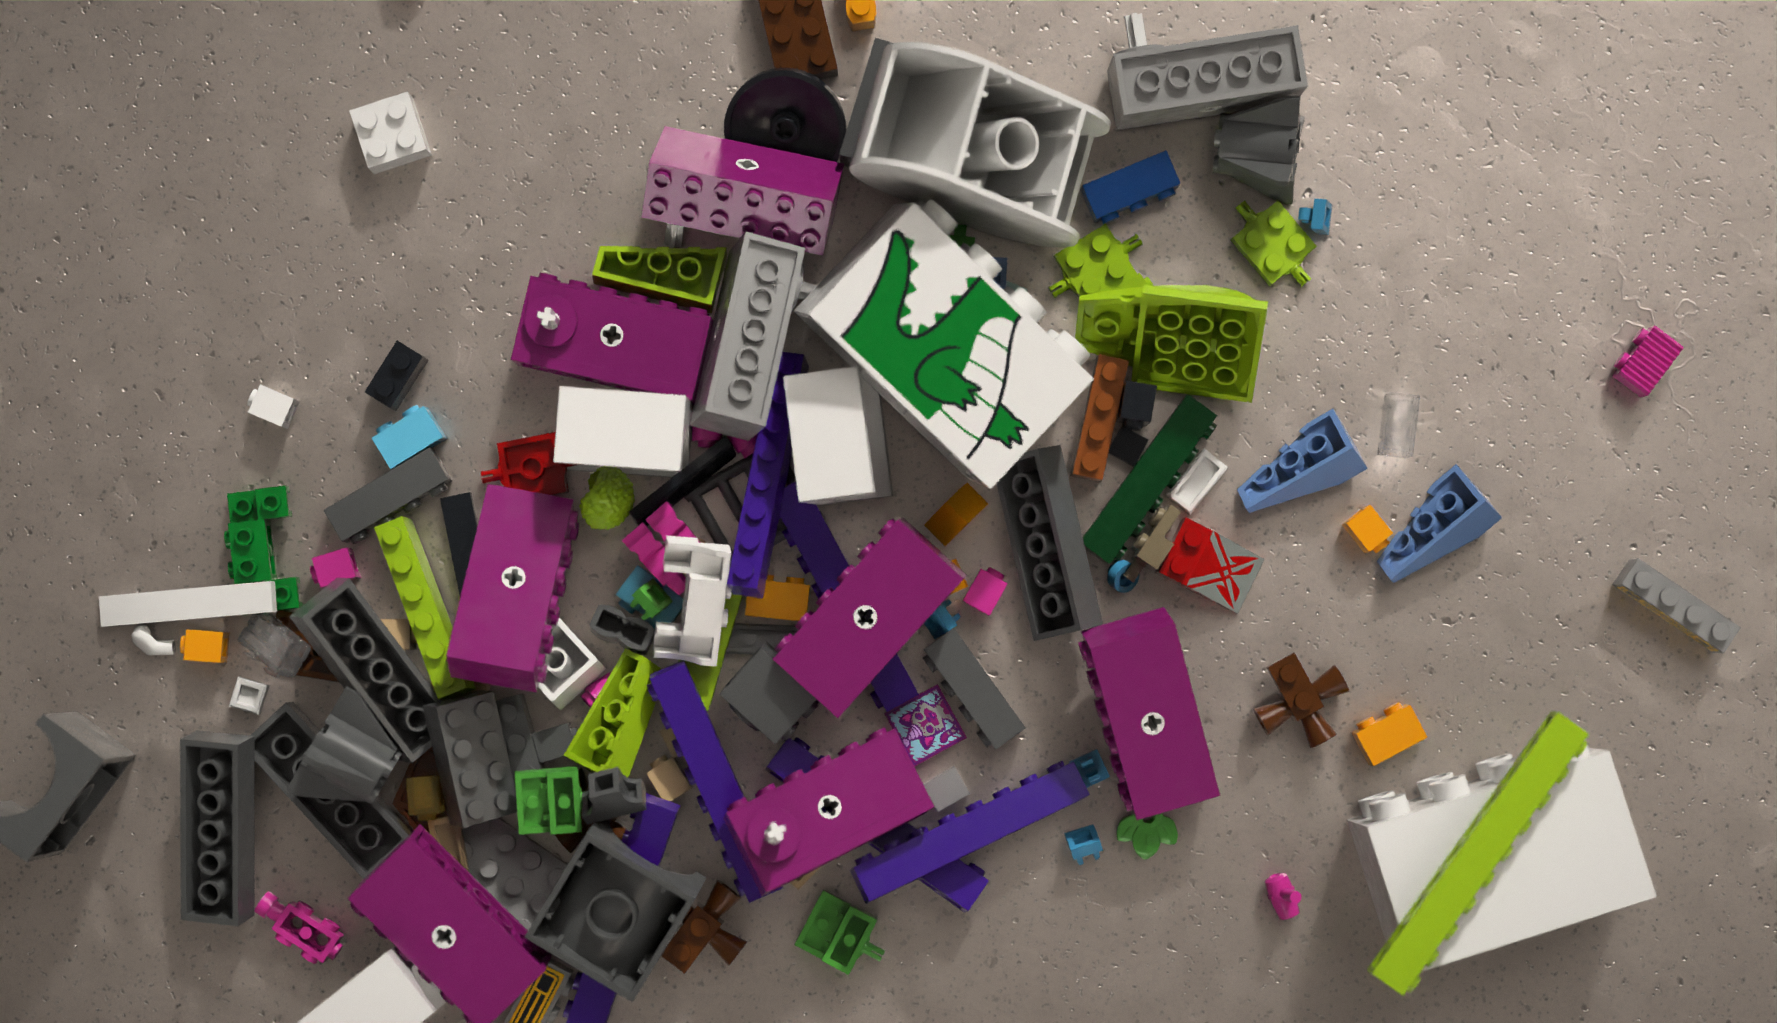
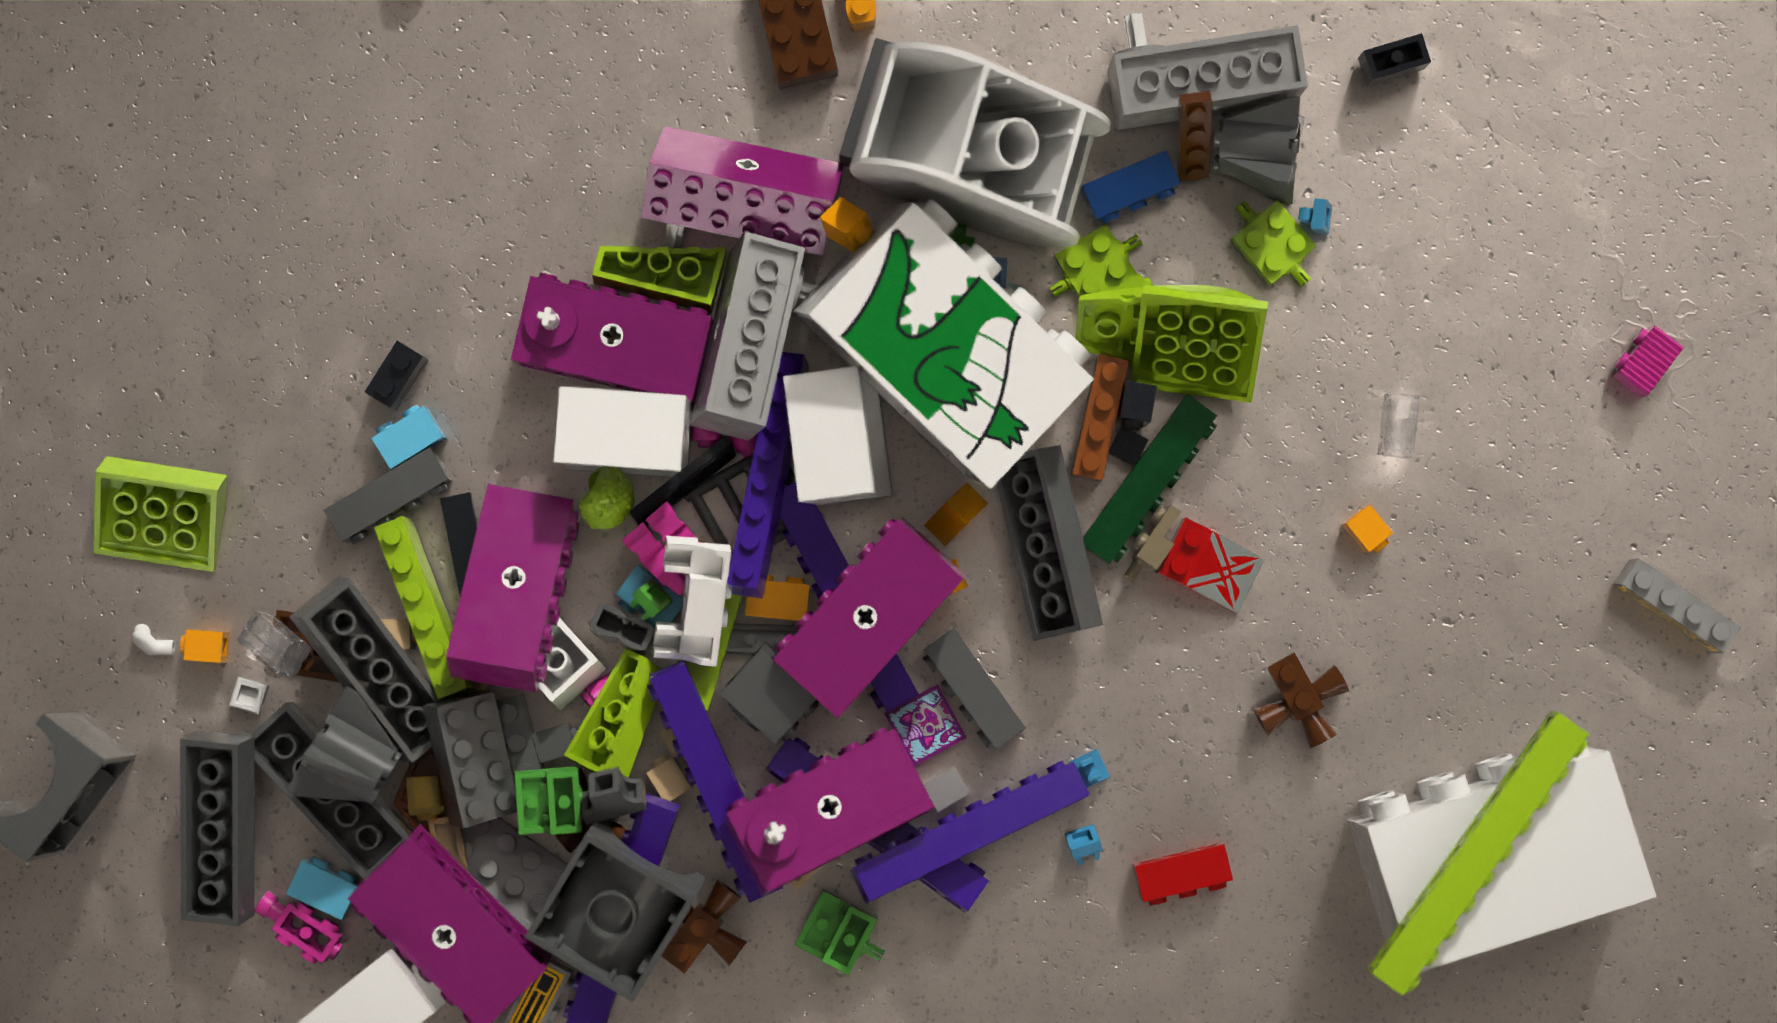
white tile [99,581,277,627] -> none
green bracket [224,485,303,615] -> none
white brick [247,385,300,429] -> none
dark pink brick [310,548,361,588] -> none
white brick [349,91,432,174] -> none
red plate [481,432,579,496] -> none
black dish [724,68,847,162] -> none
dark azure tile [924,600,960,640] -> none
dark pink brick [962,567,1008,616] -> none
magenta piece [1078,607,1220,820] -> none
dark azure tile [1107,560,1139,593] -> none
bright green plate [1117,812,1178,860] -> none
white tile [1166,448,1228,515] -> none
medium blue wedge [1237,409,1368,513] -> none
dark pink piece [1264,873,1301,920] -> none
light orange brick [1351,702,1428,766] -> none
medium blue wedge [1377,464,1502,583] -> none
none -> lime slope [93,456,227,572]
none -> medium azure piece [286,856,360,920]
none -> light orange brick [820,197,874,253]
none -> red brick [1132,842,1233,906]
none -> reddish brown plate [1177,90,1212,182]
none -> black brick [1358,33,1431,87]

